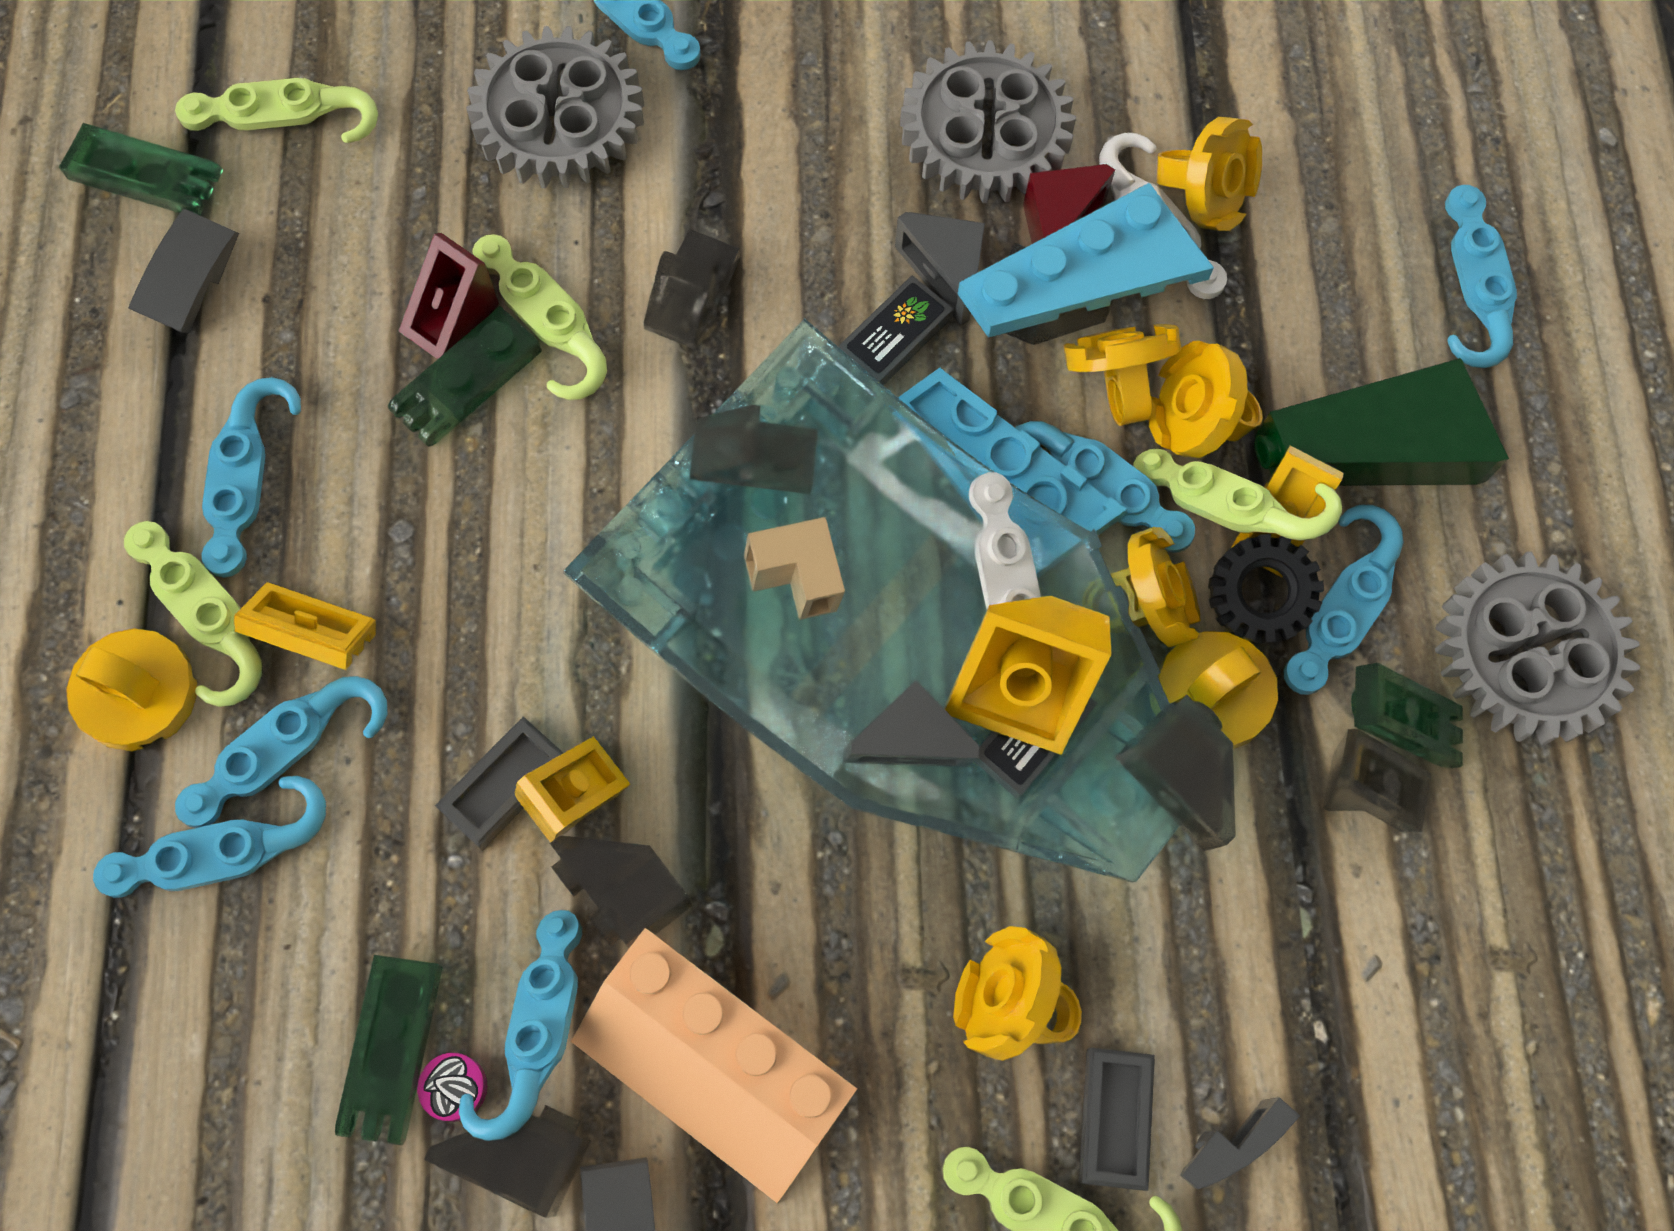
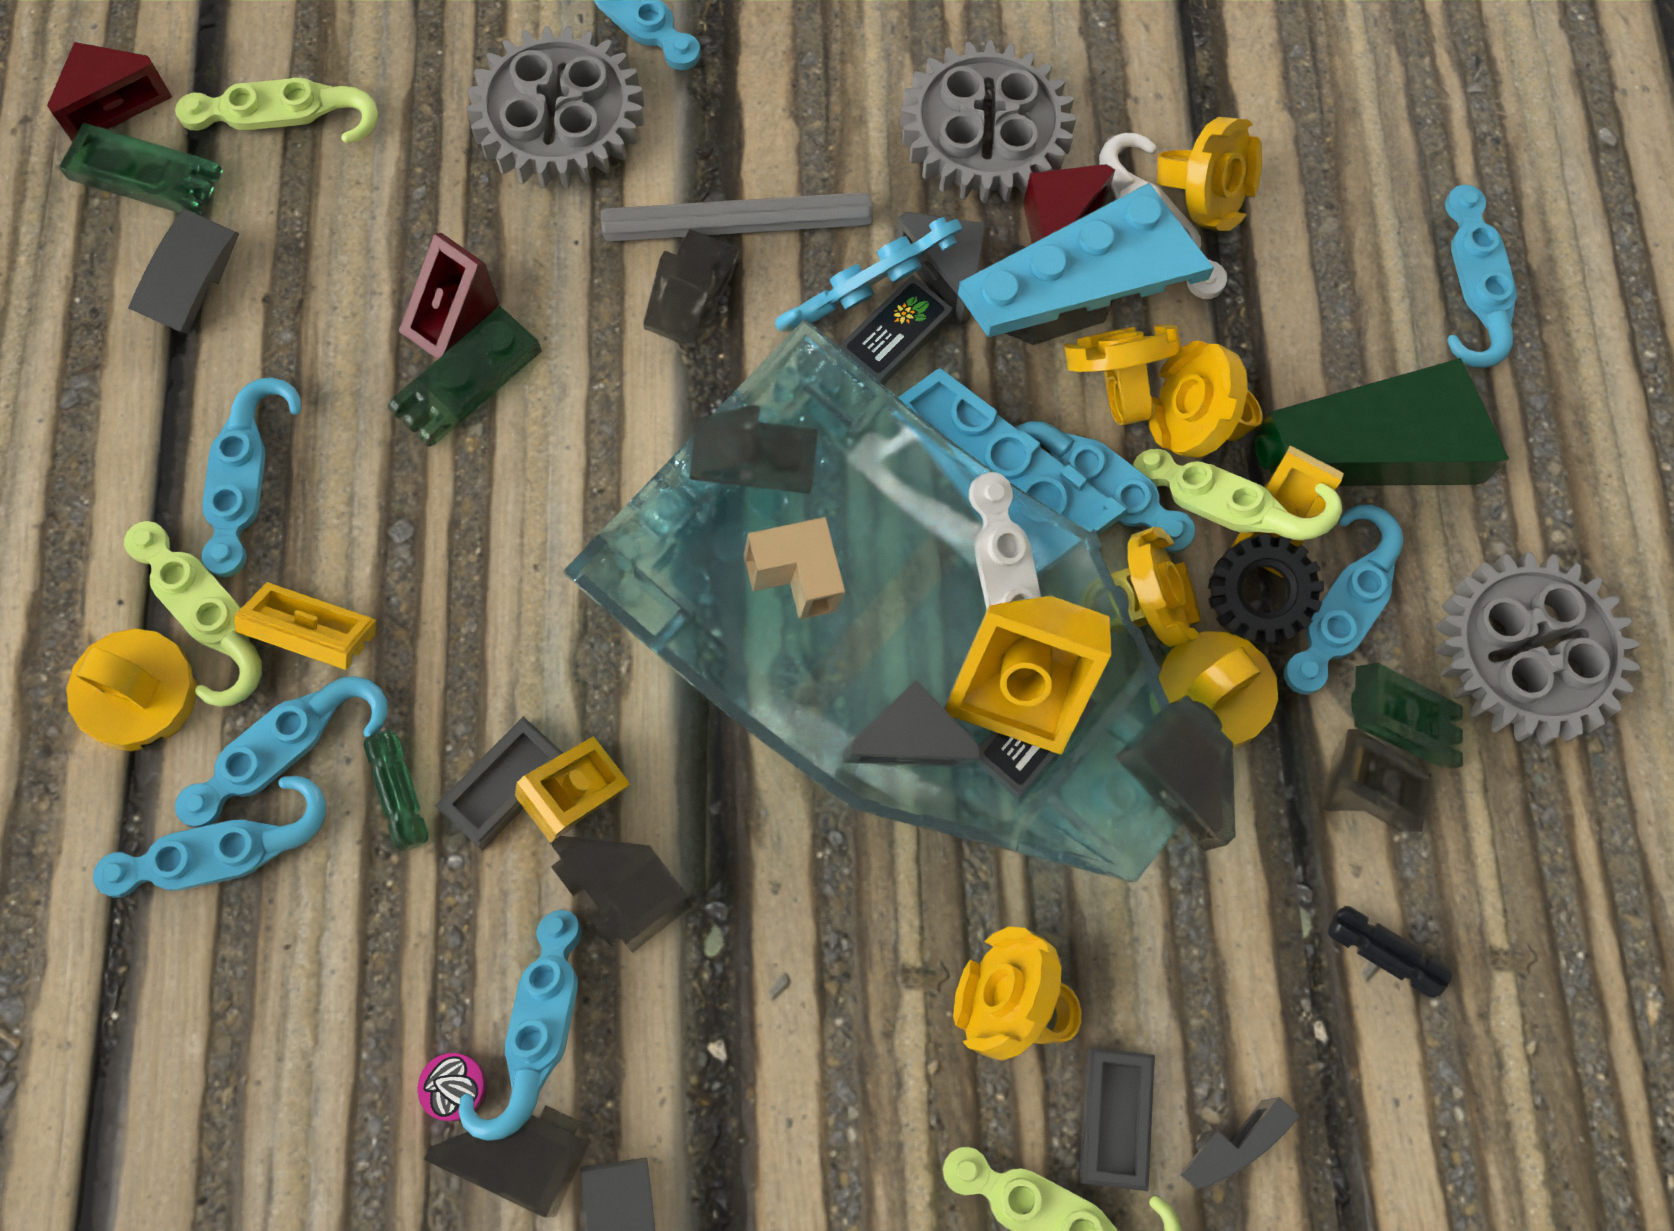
clear green hinge [335,955,443,1146] -> none
yellowish green piece [472,234,607,400] -> none
light nougat slope [571,928,857,1203] -> none
none -> dark red slope [47,42,172,146]
none -> clear green axle [363,730,429,851]
none -> light grey axle [601,192,872,242]
none -> medium azure piece [774,217,963,332]
none -> black axle [1328,906,1453,998]

